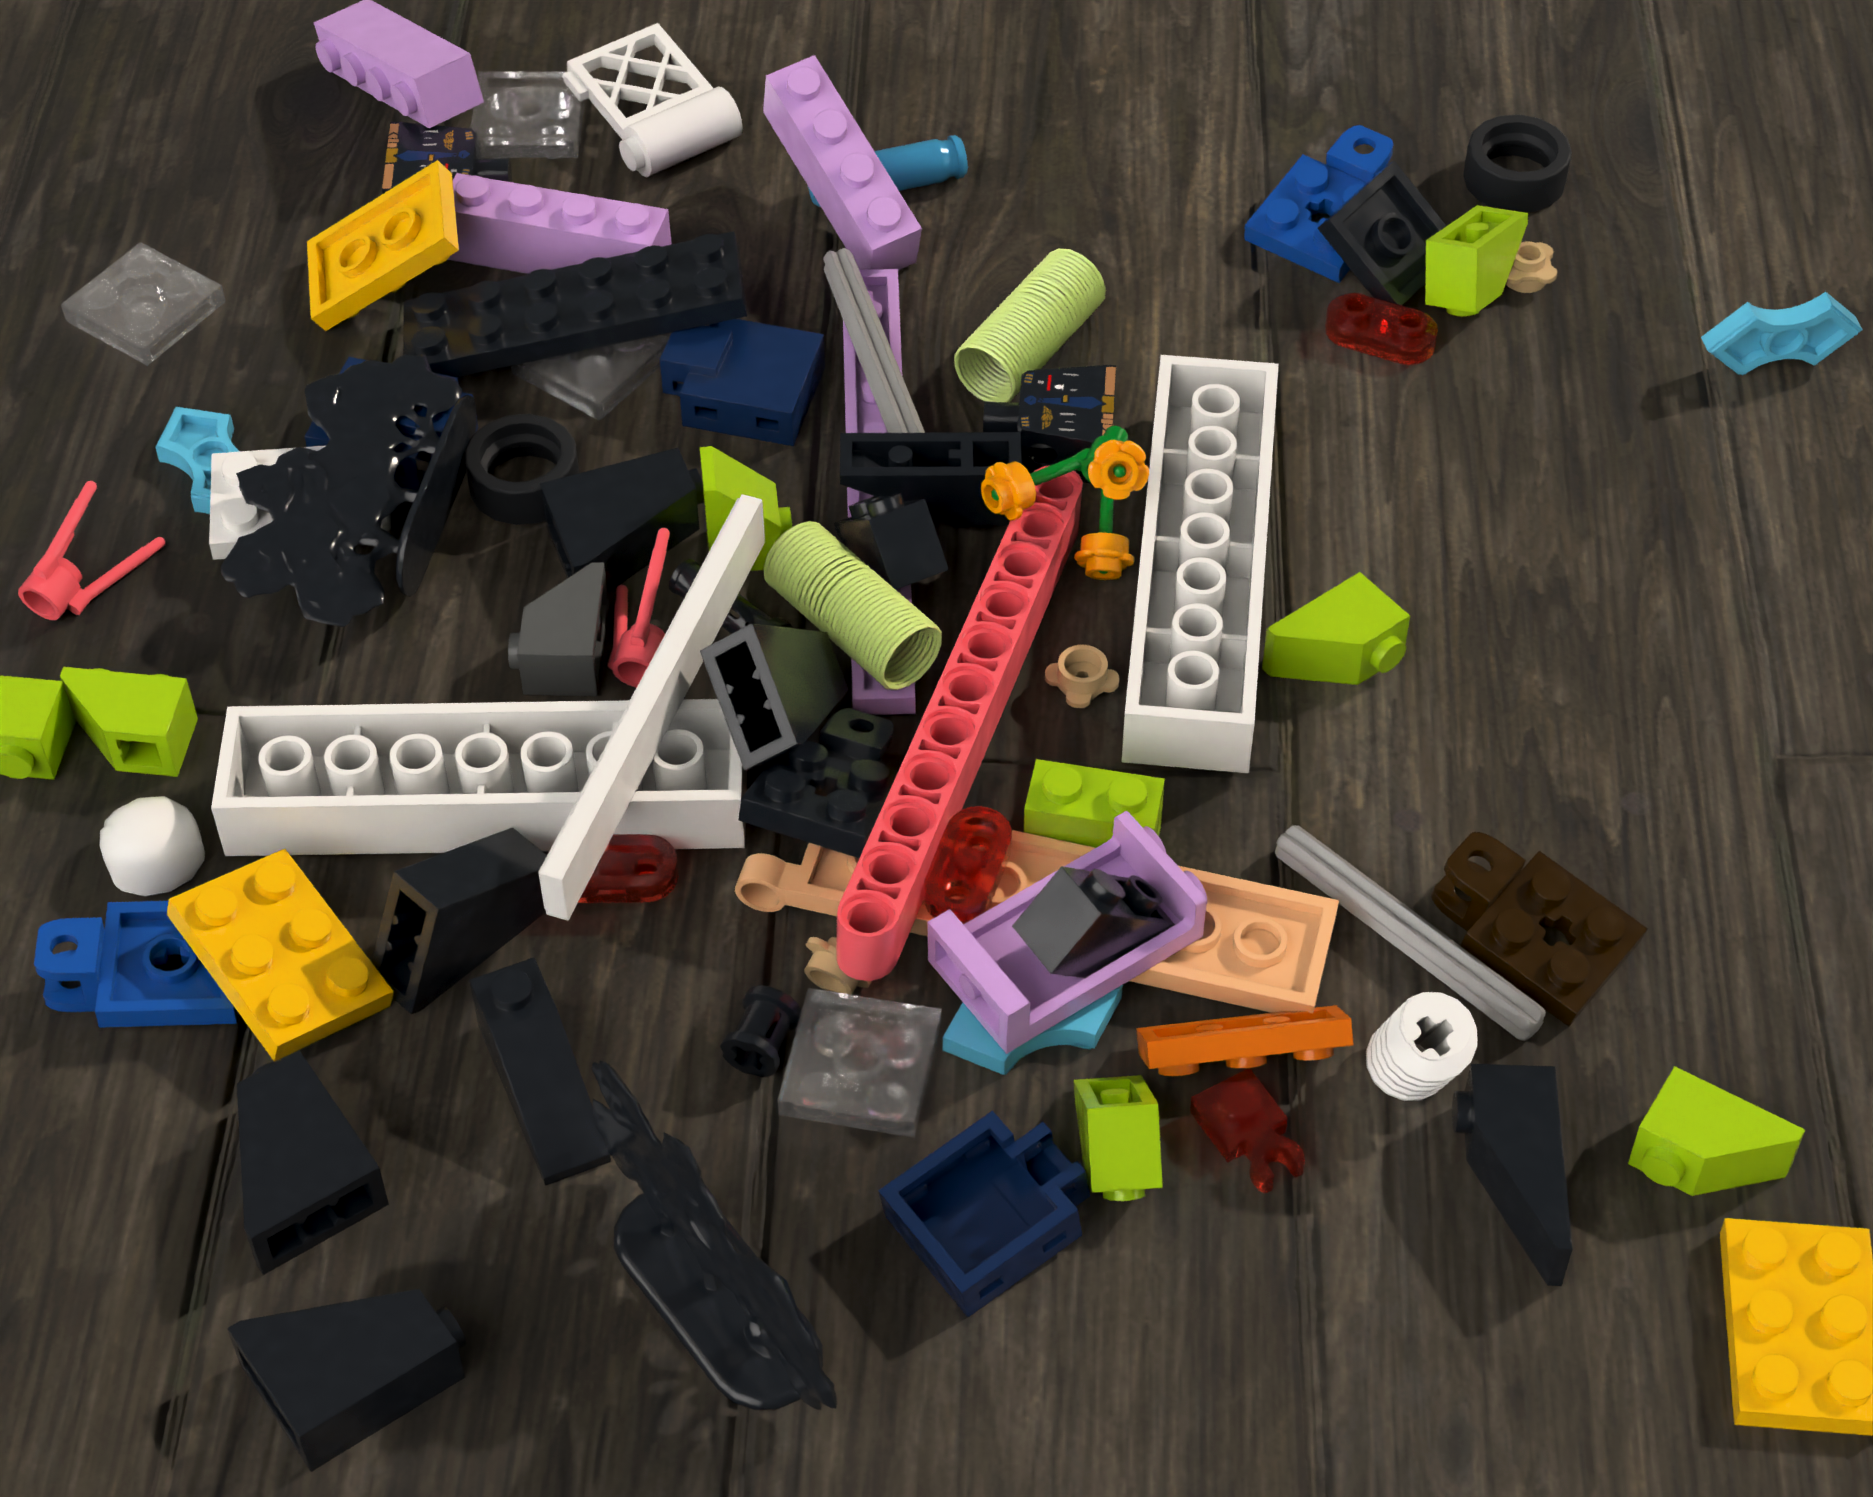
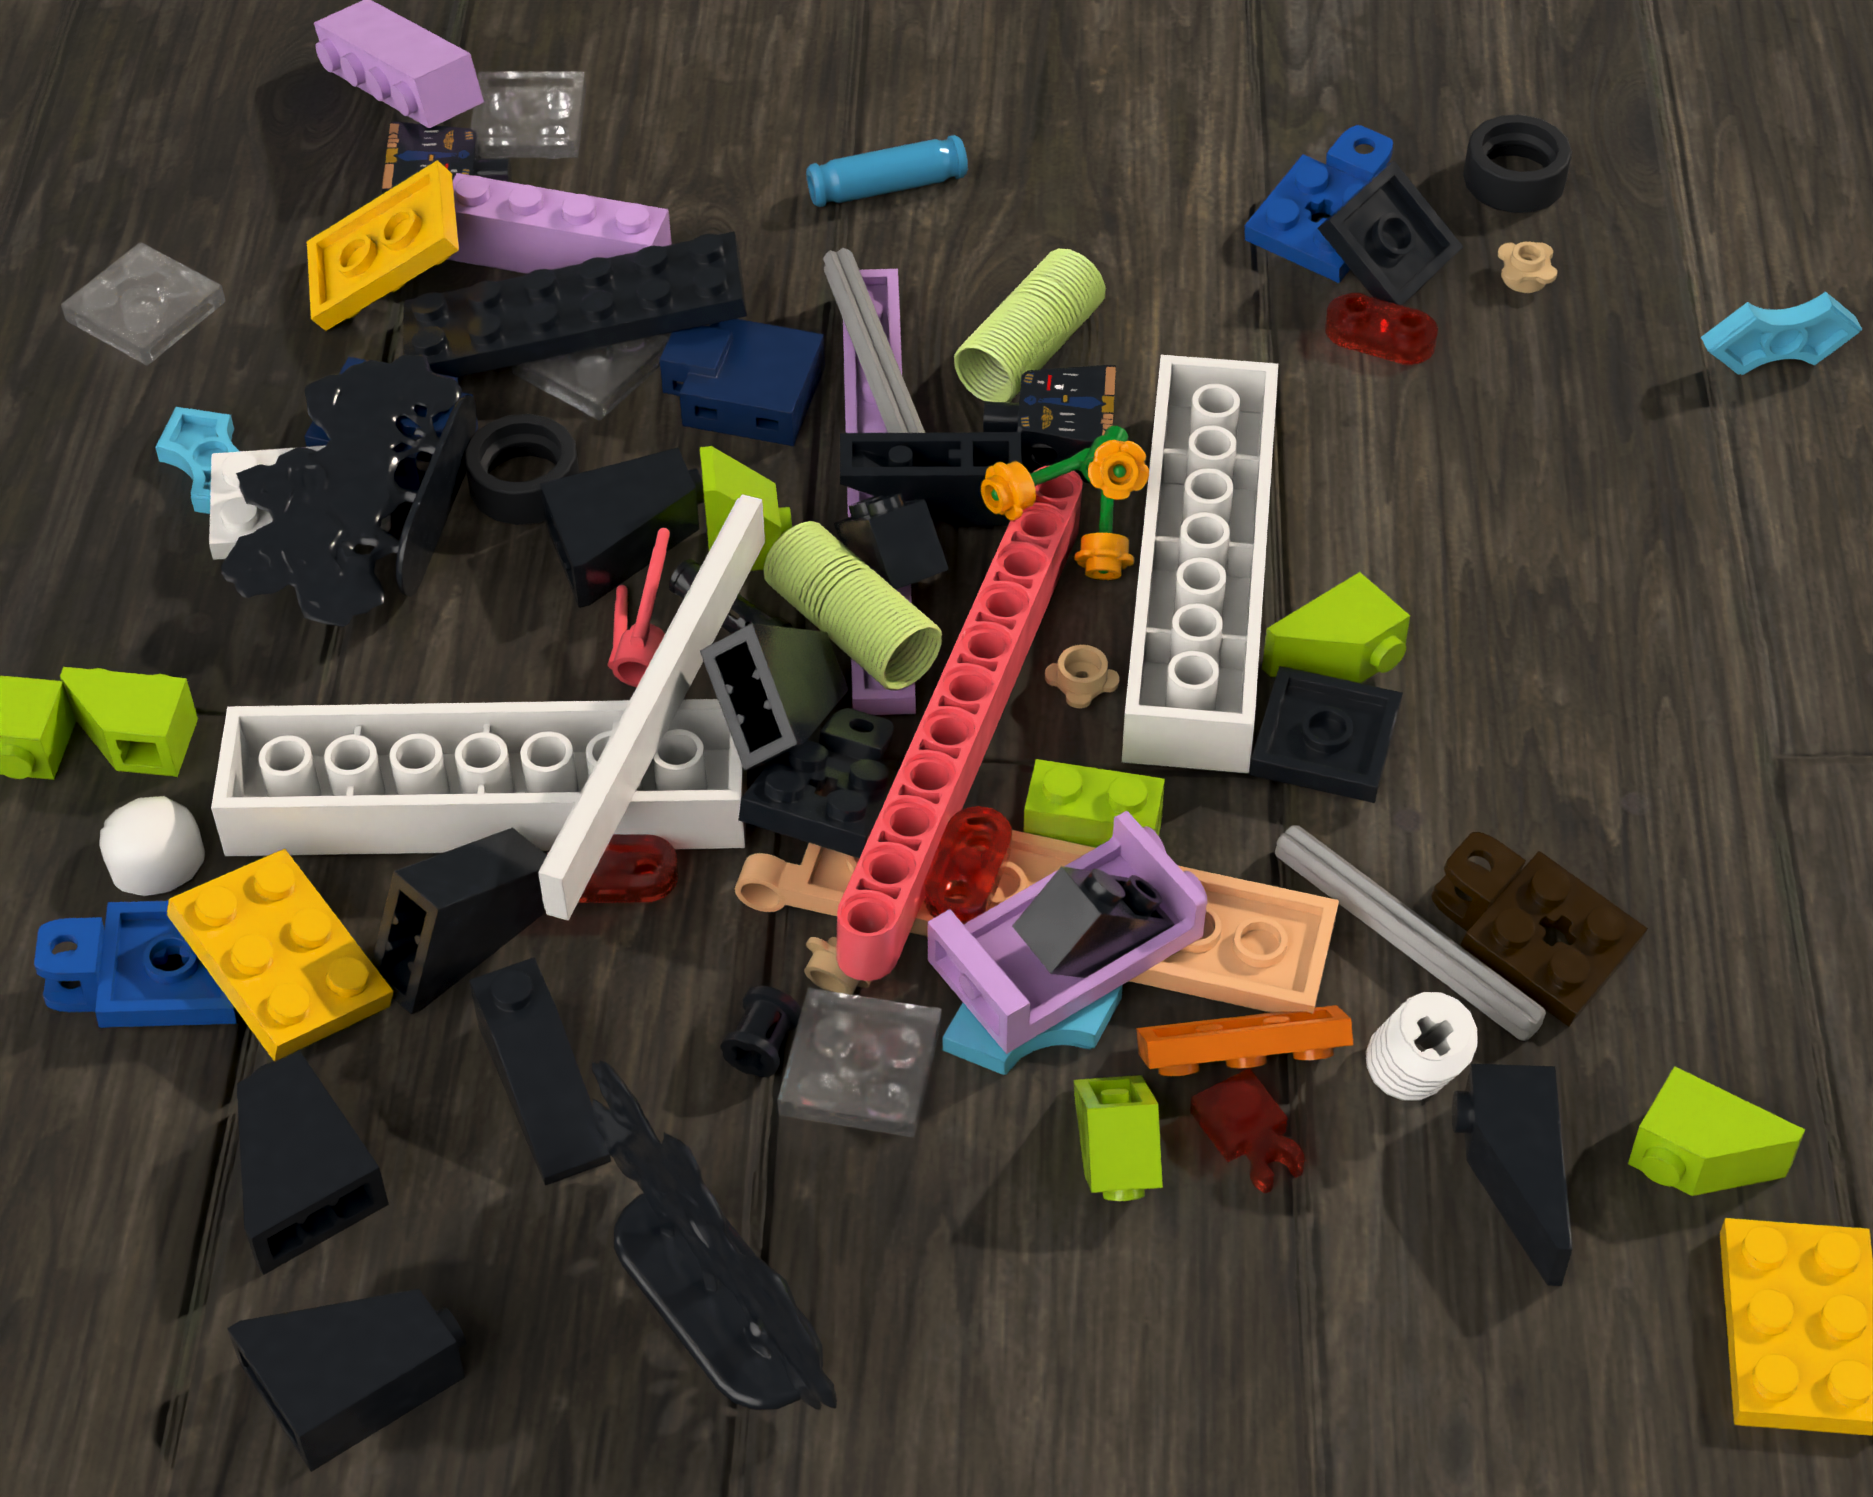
coral plant [18,481,166,620] -> none
dark grey slope [508,562,609,696] -> none
white piece [563,23,743,177] -> none
lavender brick [763,55,922,270] -> none
dark blue piece [878,1110,1090,1317] -> none
lime slope [1425,205,1528,316] -> none
none -> black plate [1250,666,1403,803]

